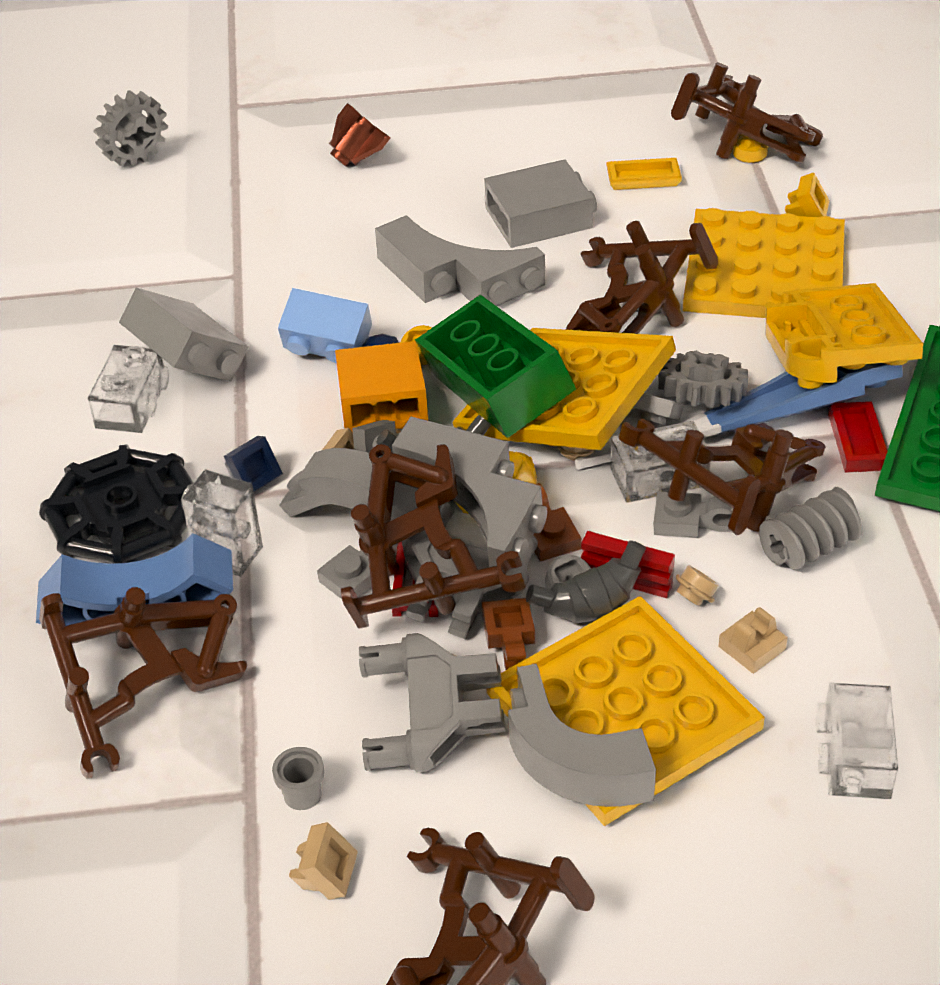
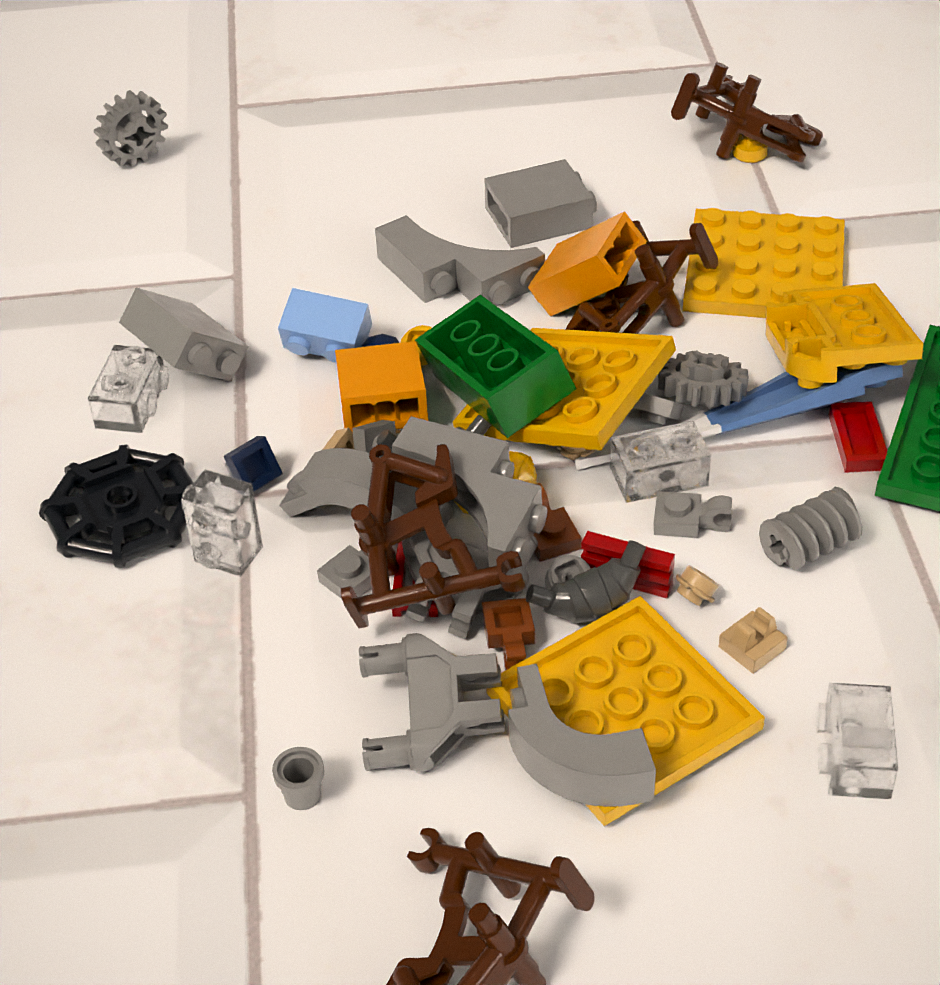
medium blue brick [36,533,233,631] -> none
reddish brown piece [39,587,247,779] -> none
tan tile [289,822,358,900] -> none
copper brick [328,103,391,166] -> none
yellow tile [606,158,682,190] -> none
reddish brown piece [619,419,826,535] -> none
yellow tile [785,172,830,217] -> none
none -> light orange brick [528,211,647,317]

